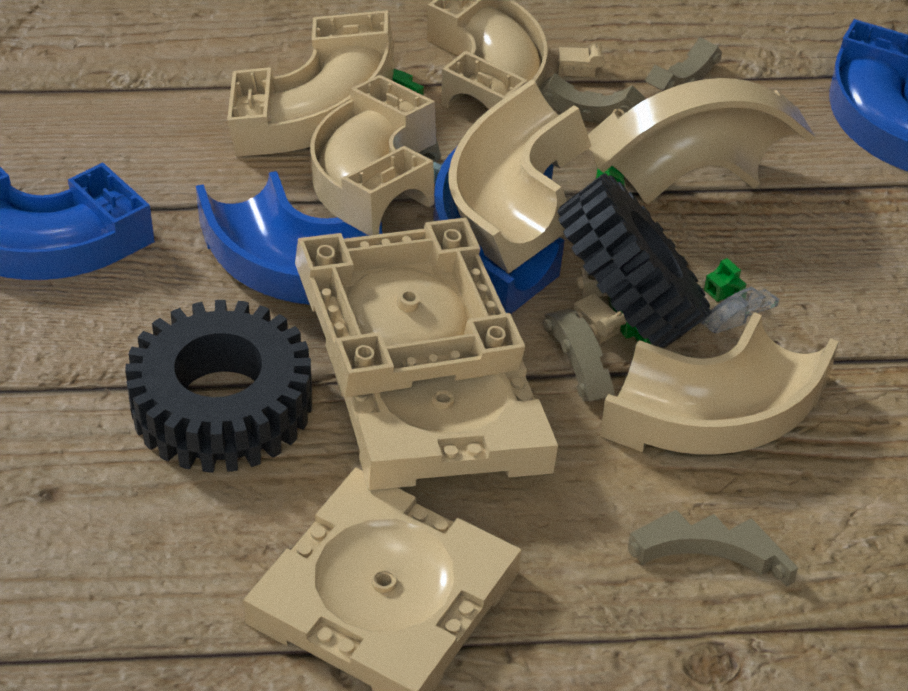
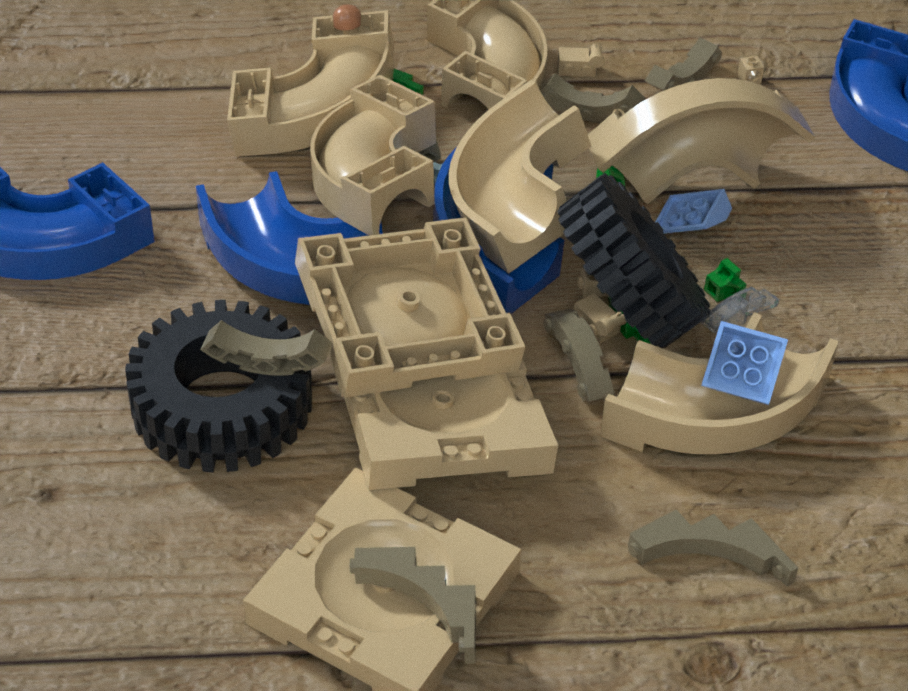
none -> dark tan brick [200,320,332,376]
none -> nougat hair [333,4,361,31]
none -> dark tan arch [350,547,476,664]
none -> light blue slope [655,189,732,233]
none -> light blue slope [701,321,788,405]
none -> tan brick [737,56,764,85]

